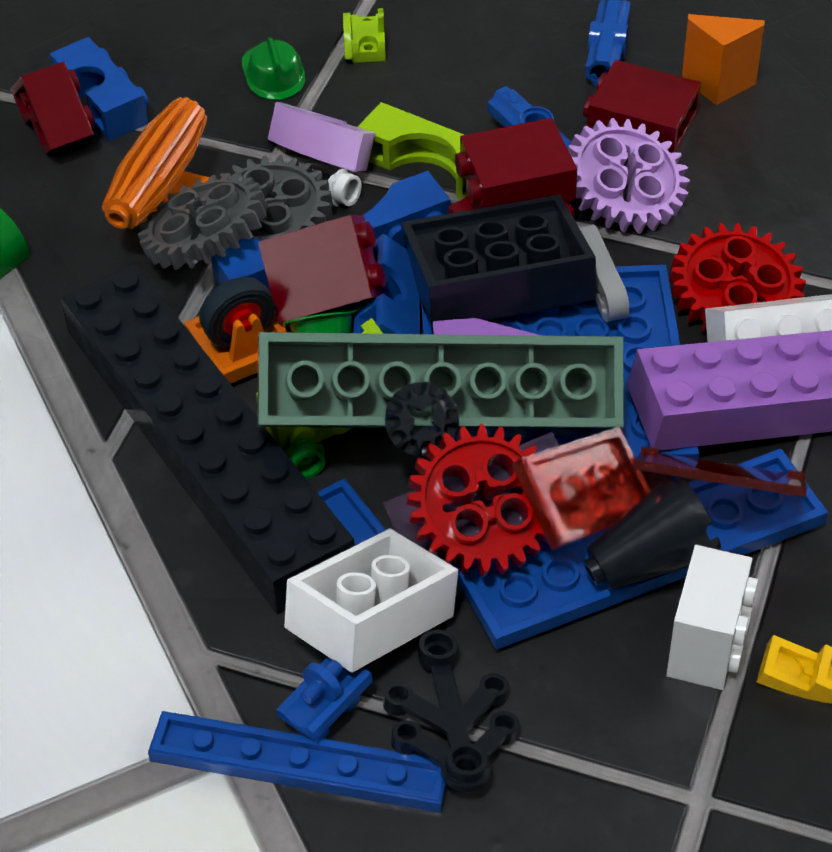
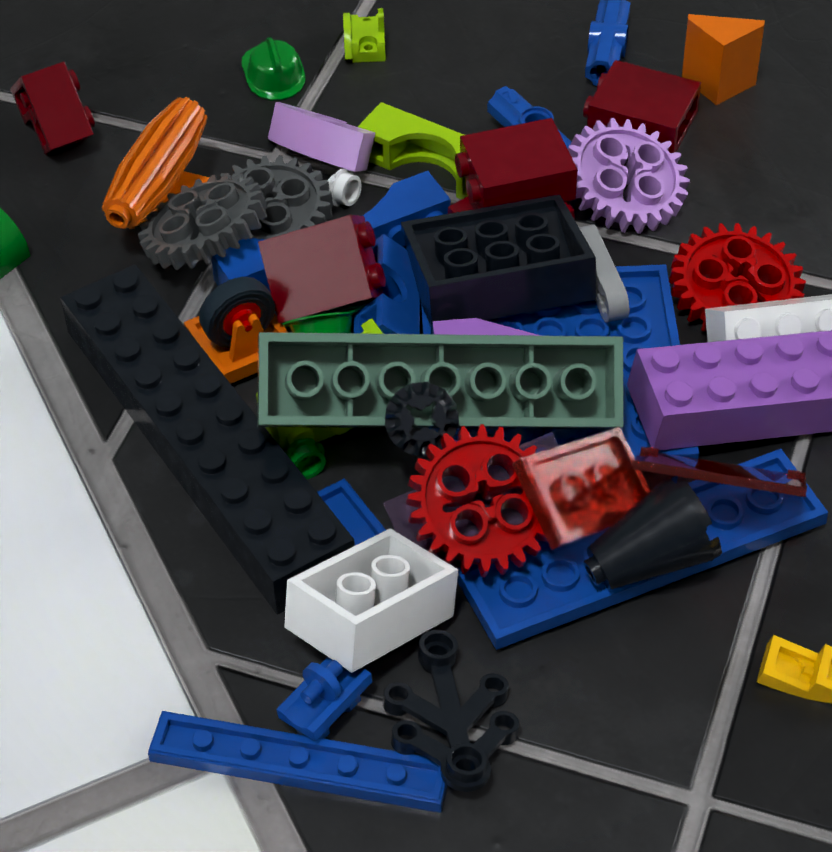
blue arch [49,37,149,141] -> none
white brick [666,545,758,690] -> none

